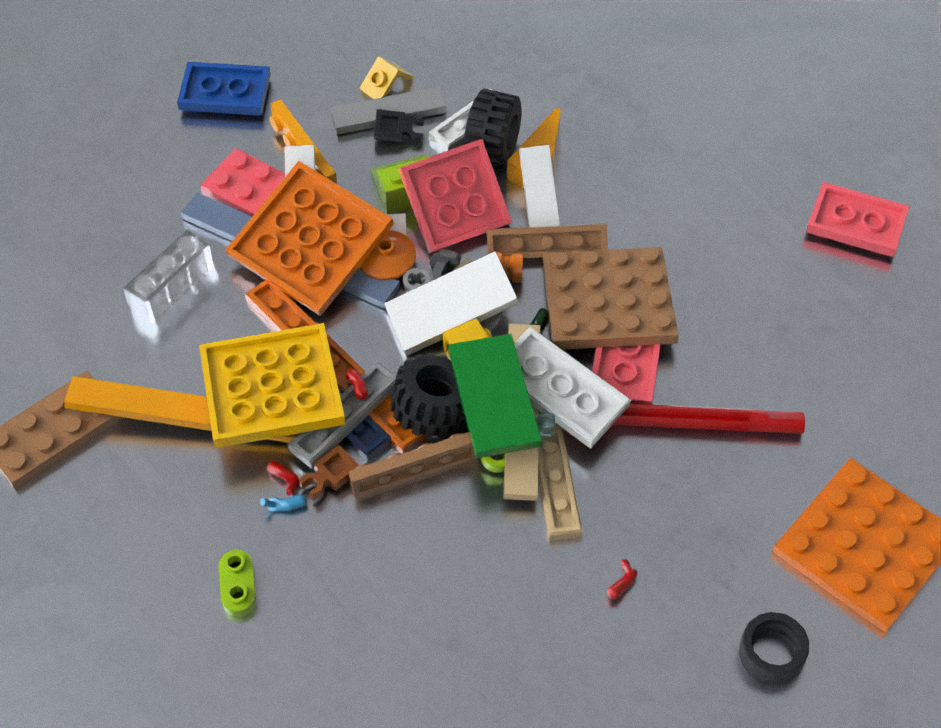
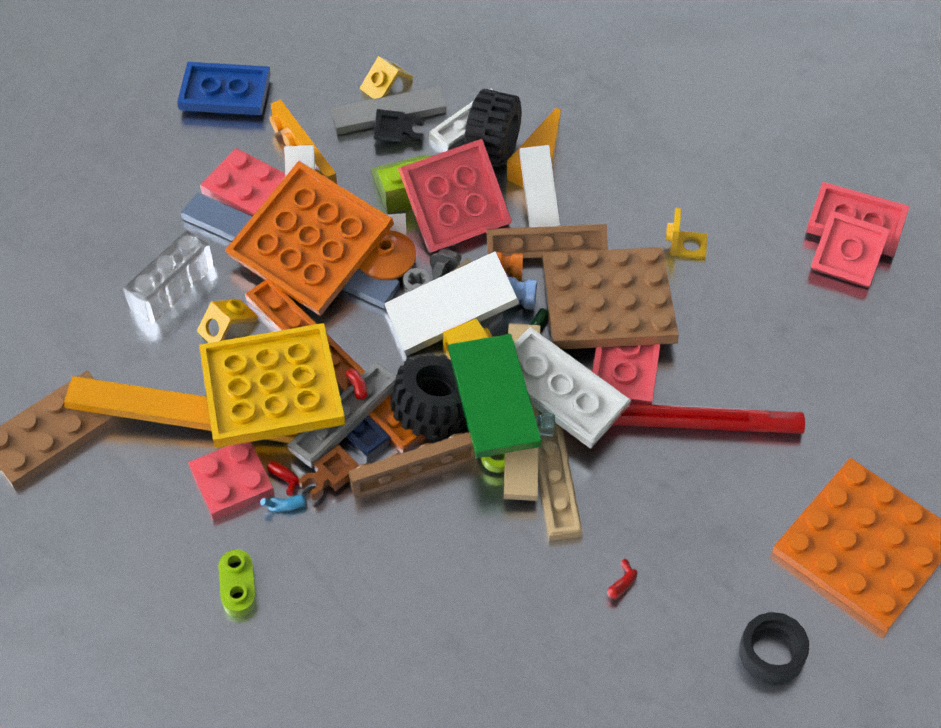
none -> coral plate [188,442,274,520]
none -> yellow bracket [197,299,258,343]
none -> light blue wheel [508,277,537,310]
none -> yellow bracket [665,208,708,260]
none -> coral plate [810,211,890,288]

